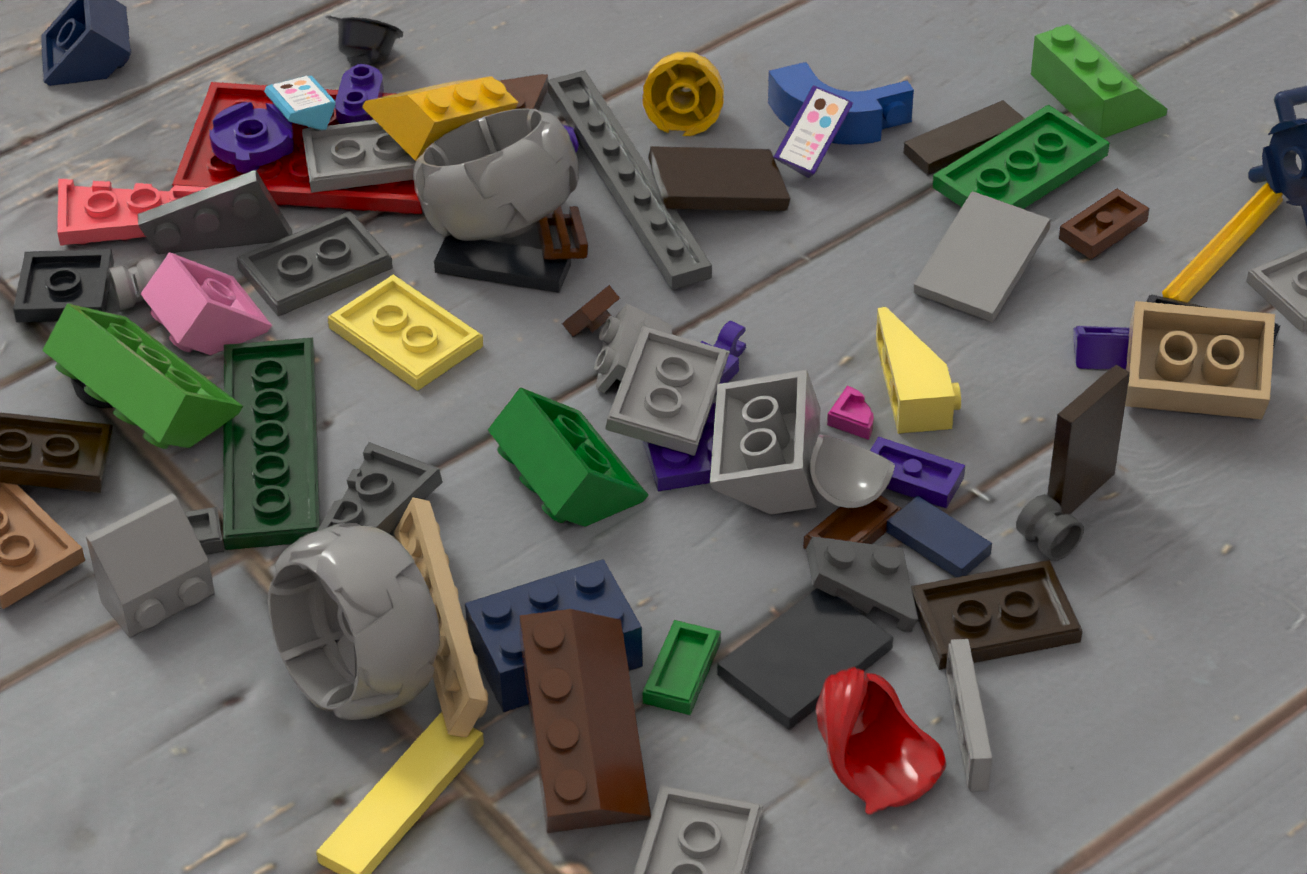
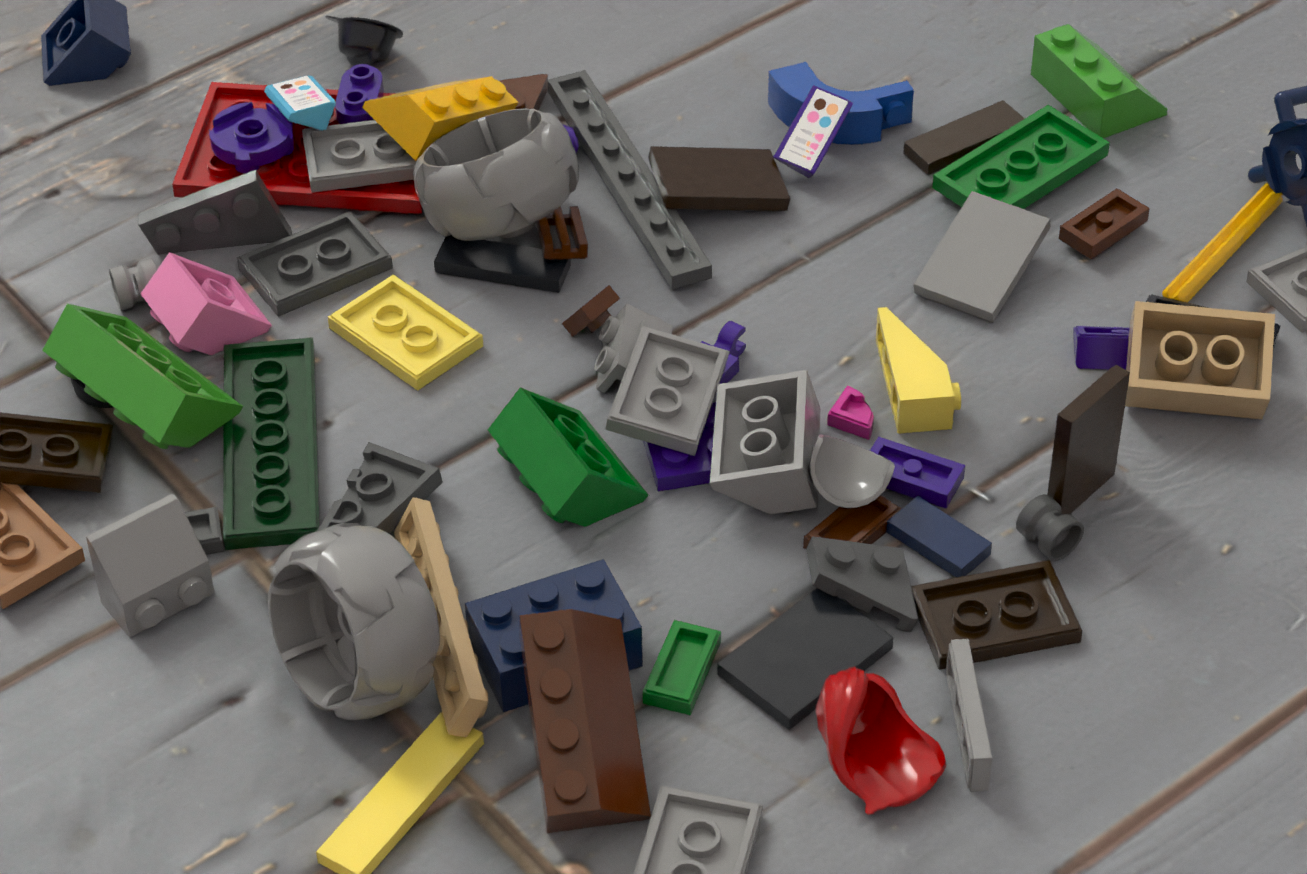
black plate [13,249,114,323] -> none
coral wing [57,179,208,246] -> none
yellow cylinder [643,52,724,136] -> none

